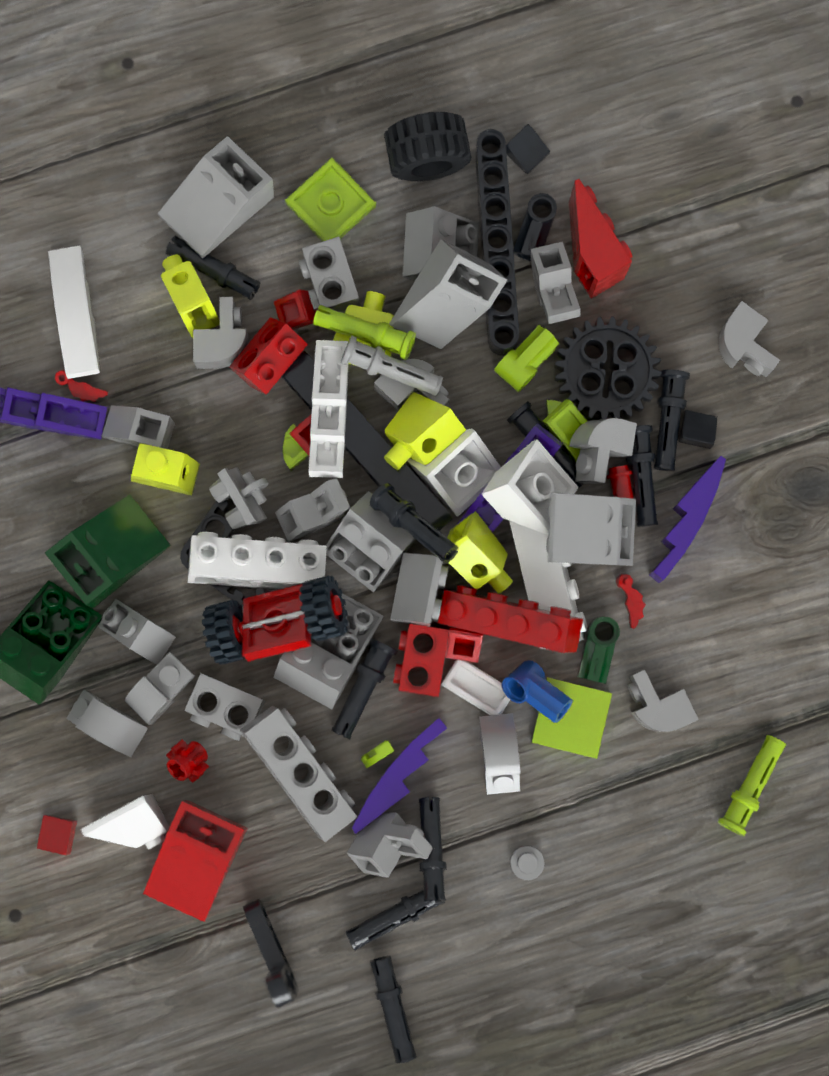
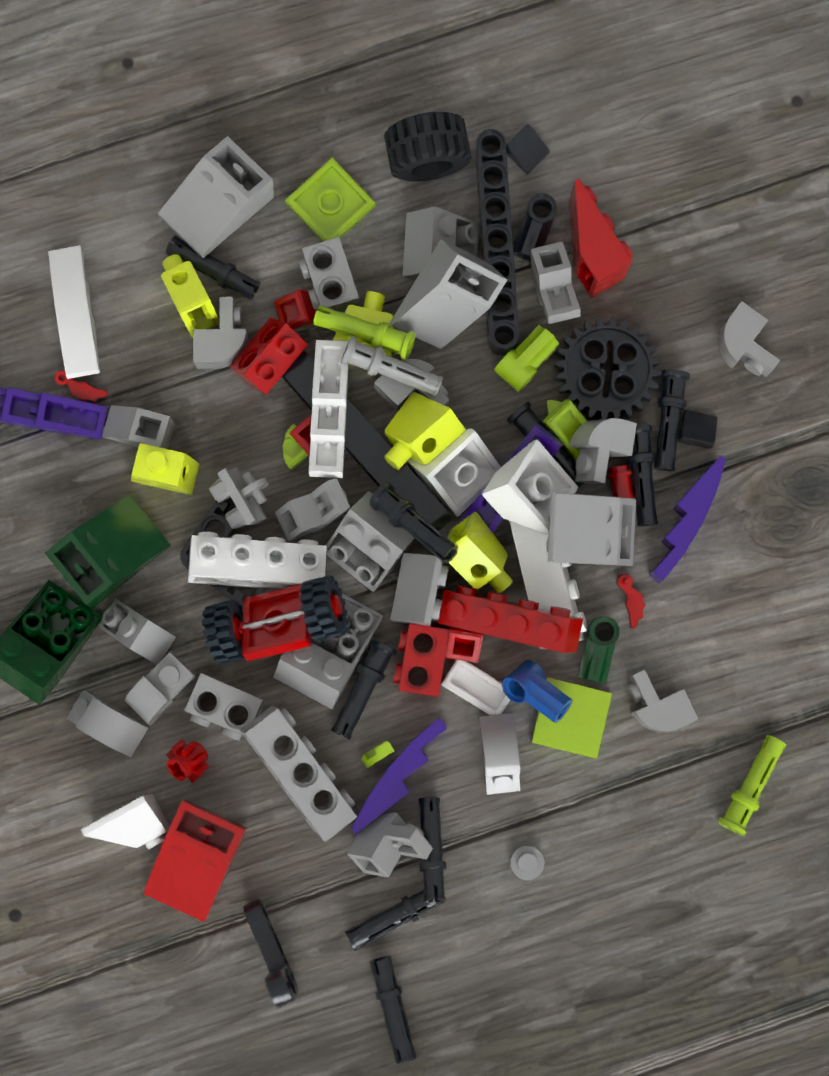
red slope [37,815,77,855] -> none

